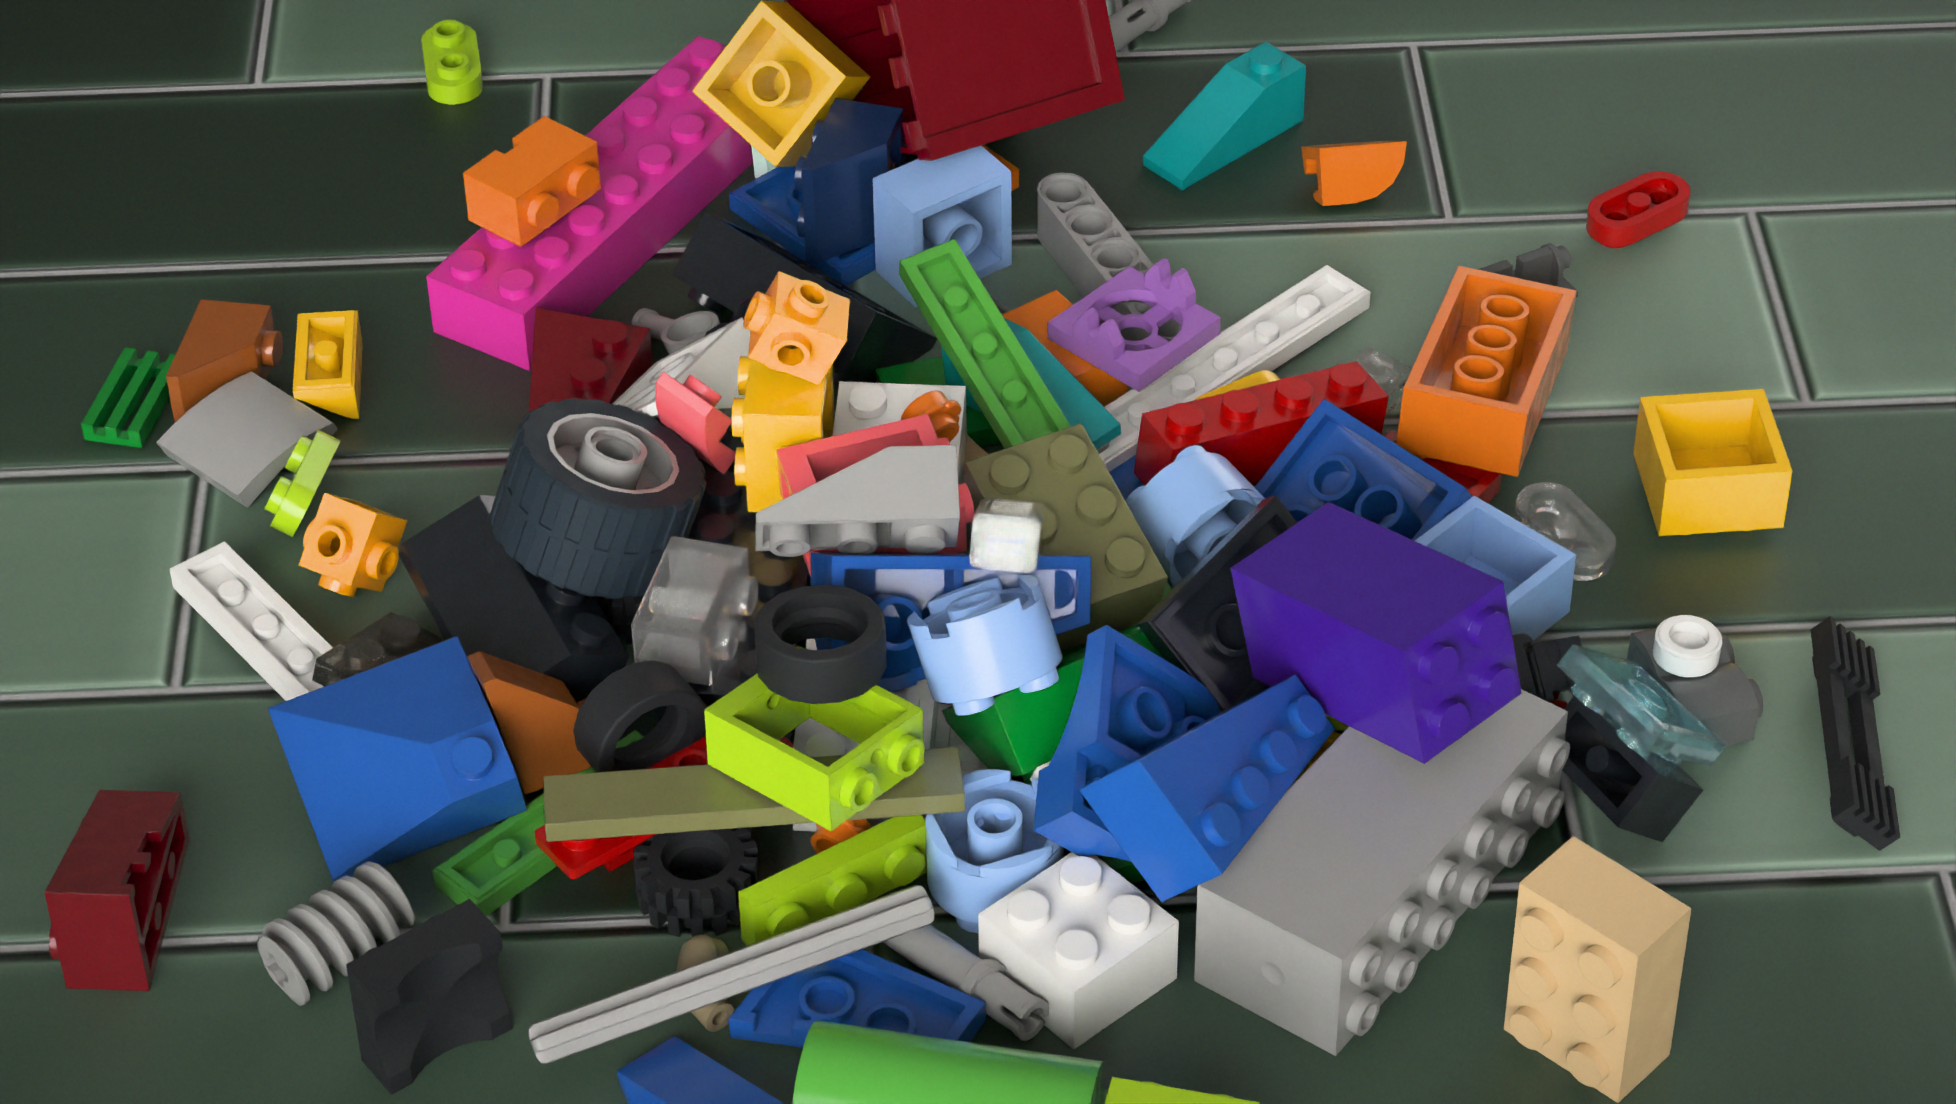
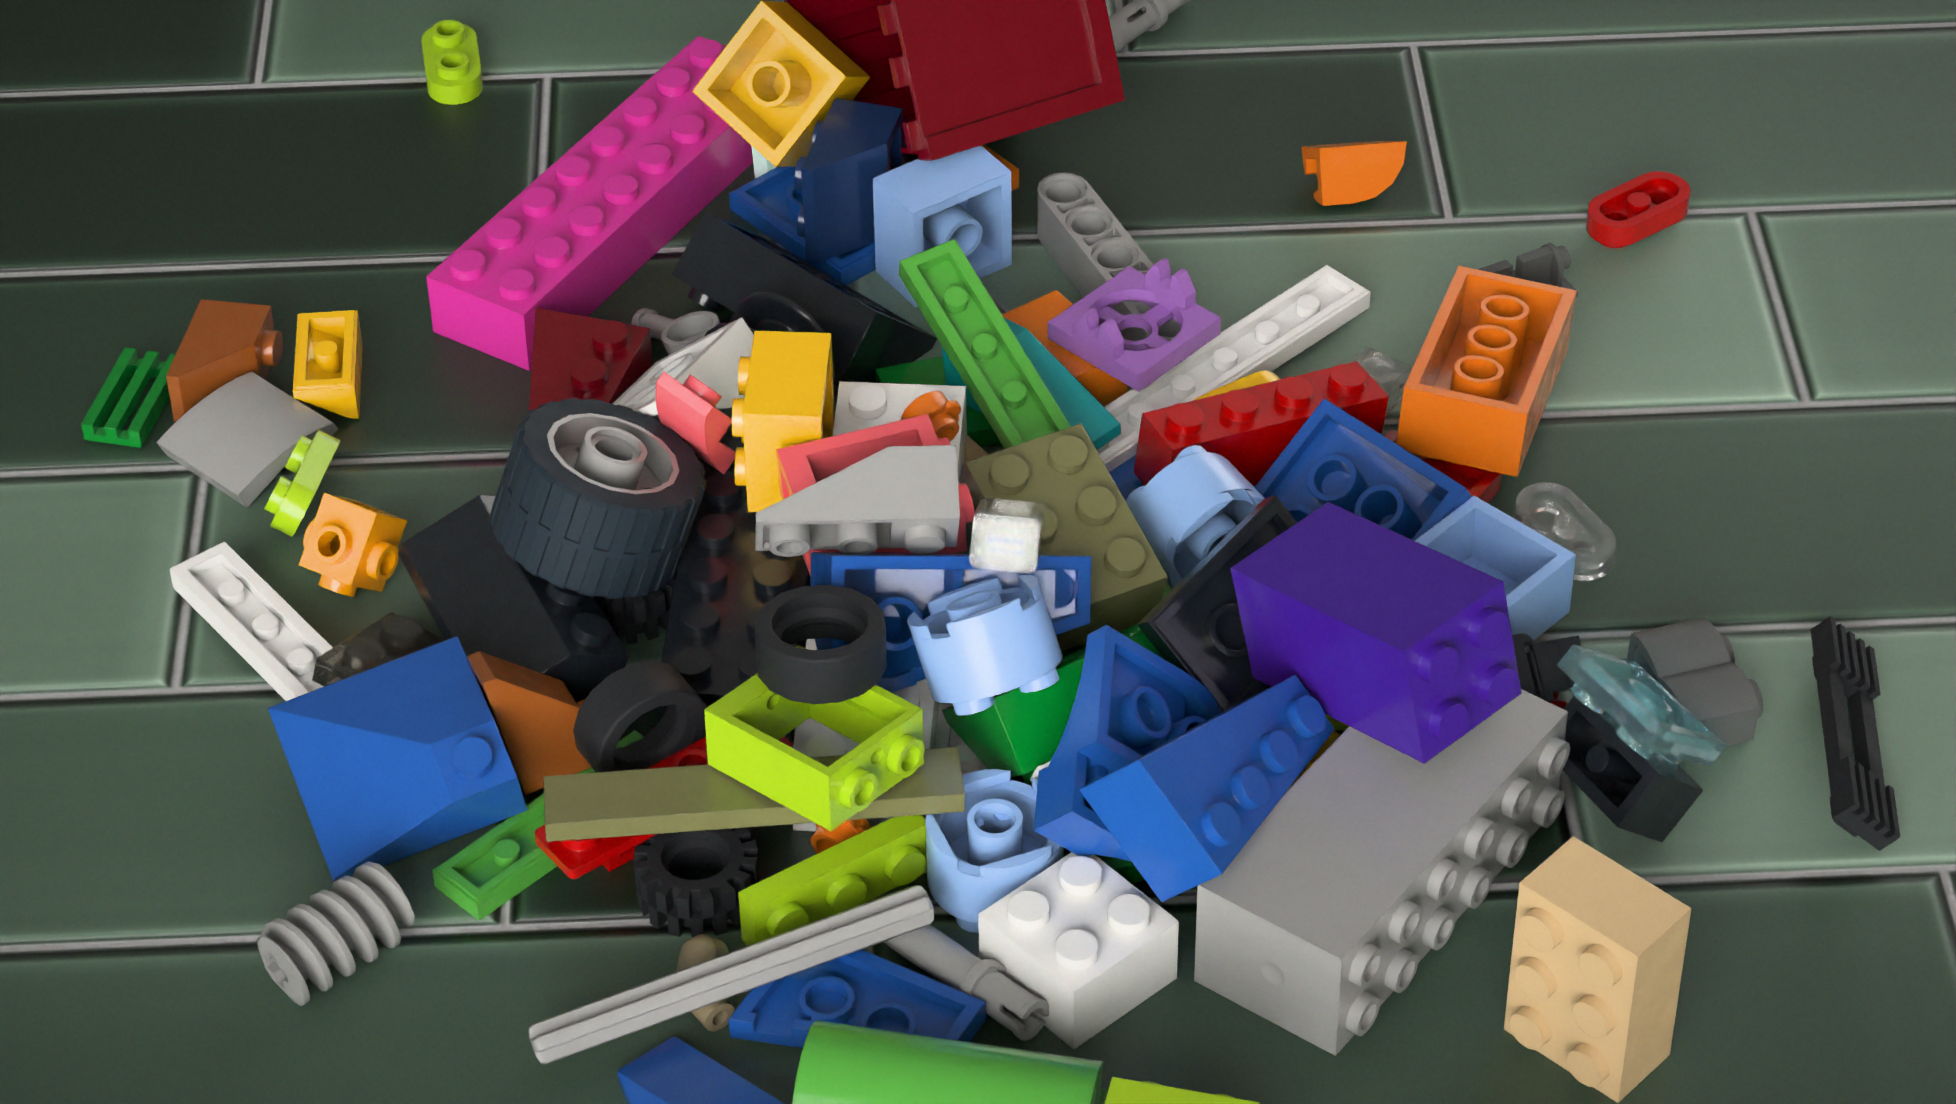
dark red wedge [44,790,190,991] -> none
black brick [346,899,513,1095] -> none
orange brick [463,116,601,247] -> none
clear brick [631,536,758,686] -> none
light orange brick [743,271,850,385] -> none
teal slope [1143,42,1306,190] -> none
yellow piece [1633,389,1792,536] -> none
white tile [1653,615,1722,677] -> none

